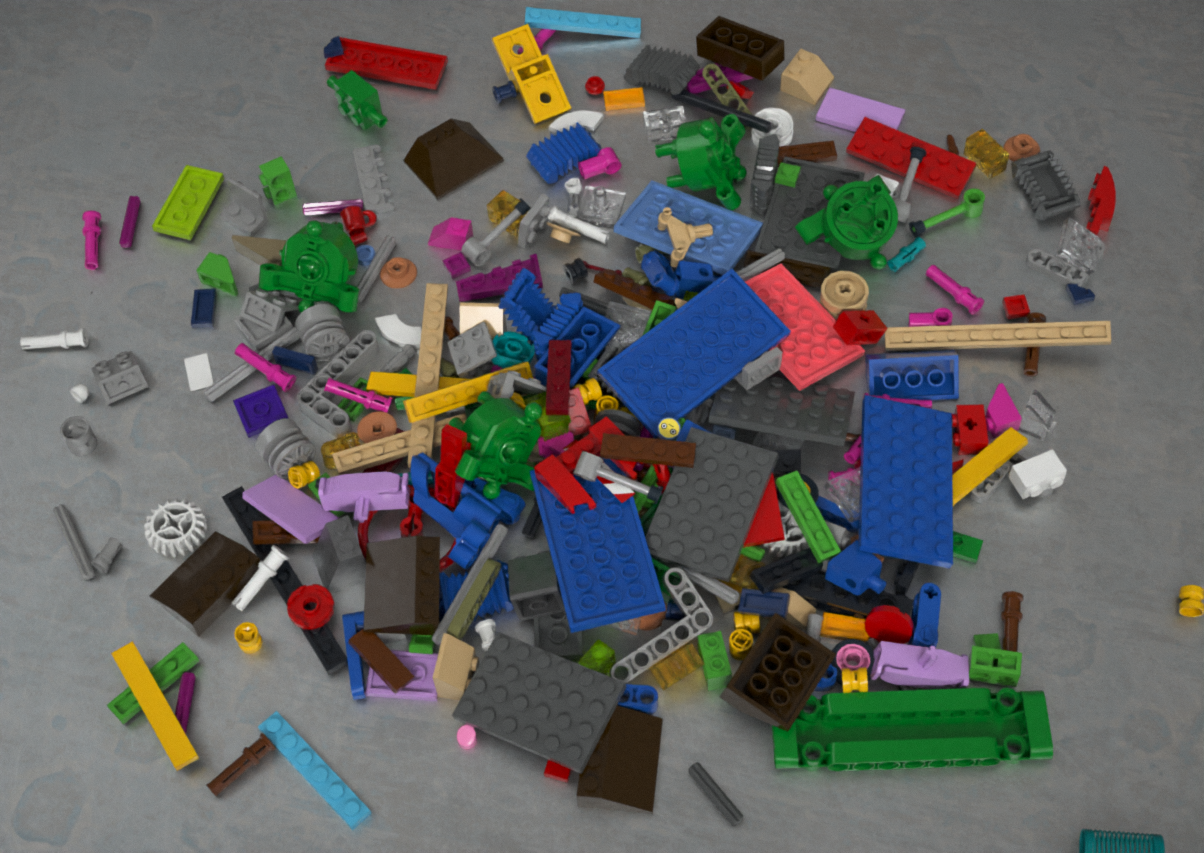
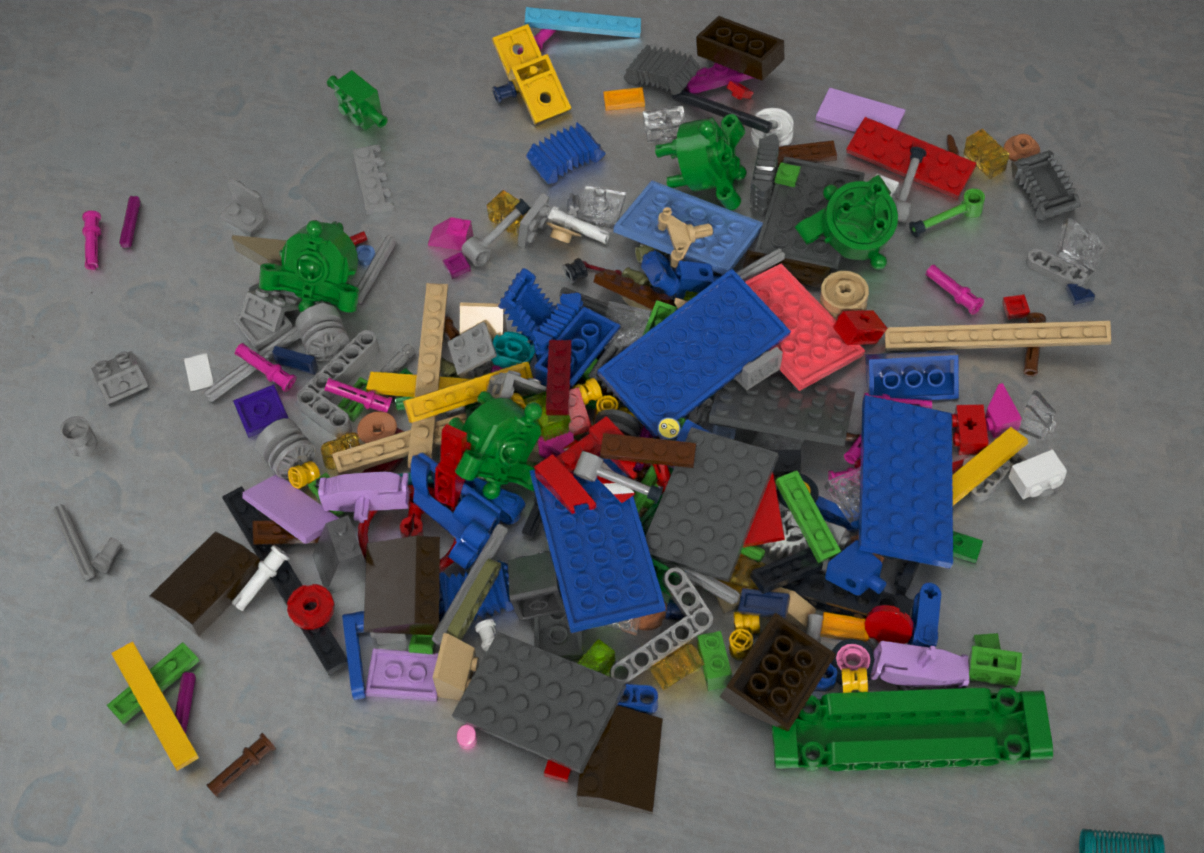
white pin [20,328,89,350] -> none
white hinge [70,384,89,403] -> none
white gear [144,497,207,558] -> none
lime plate [152,165,225,240] -> none
dark blue tile [191,289,217,328] -> none
bright green slope [196,252,239,296] -> none
yellow wheel [234,622,263,654] -> none
bright green brick [258,156,297,205] -> none
medium azure plate [258,711,372,831] -> none
axle [302,199,364,216] -> none
dark blue tile [324,36,344,59] -> none
red plate [325,37,448,90] -> none
red piece [340,206,377,236] -> none
reddish brown tile [348,629,415,694] -> none
white tile [375,314,422,349] -> none
nougat piece [380,257,417,288] -> none
dark brown slope [403,119,504,200] -> none
magenta wing [456,254,543,302] -> none
white tile [549,110,604,134] -> none
white hinge [565,178,582,195] -> none
dark pink piece [578,147,622,179] -> none
red plate [585,76,605,95] -> none
dark grey axle [689,762,743,826] -> none
olive beam [703,64,752,130] -> none
tan slope [780,49,834,105] -> none
teal pin [887,237,926,272] -> none
dark pink piece [909,308,953,327] -> none
reddish brown pin [1001,591,1024,652] -> none
red slope [1085,166,1116,243] -> none
yellow wheel [1179,585,1204,617] -> none

